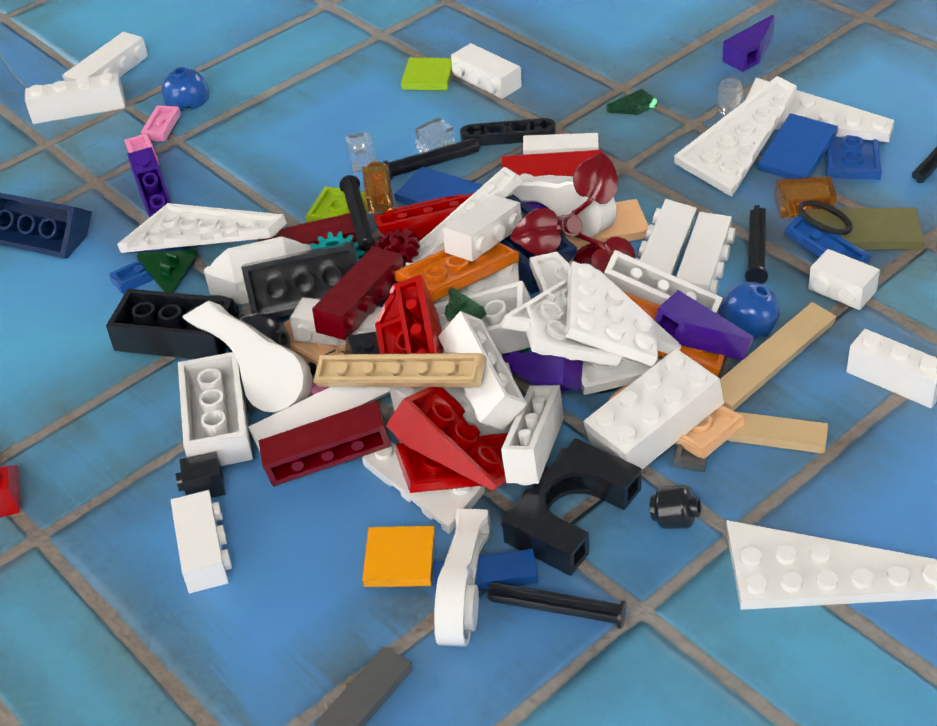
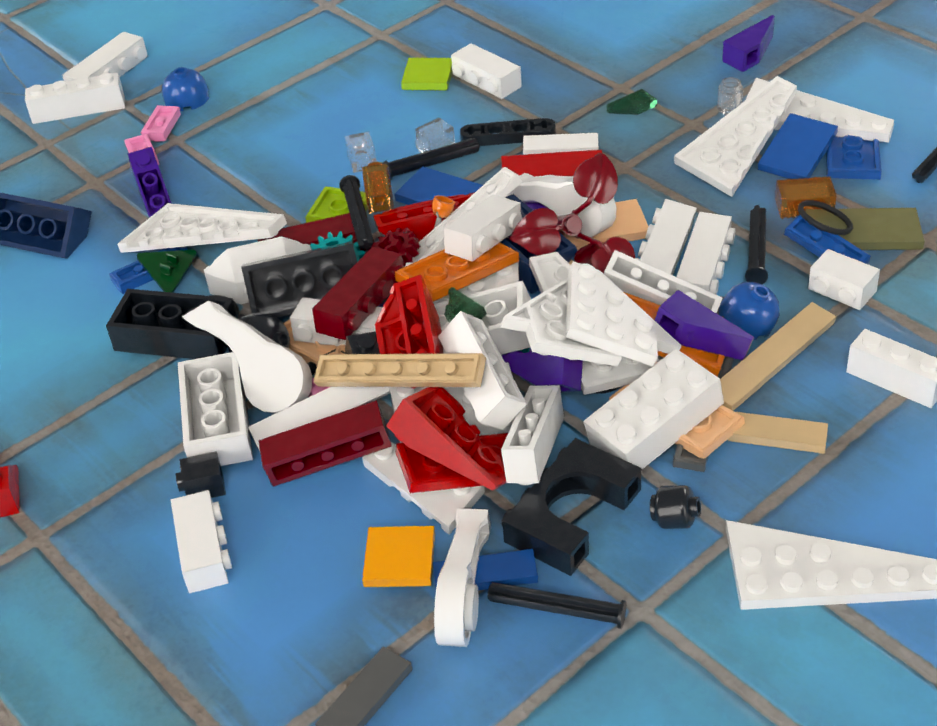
none -> orange hinge [432,195,455,228]

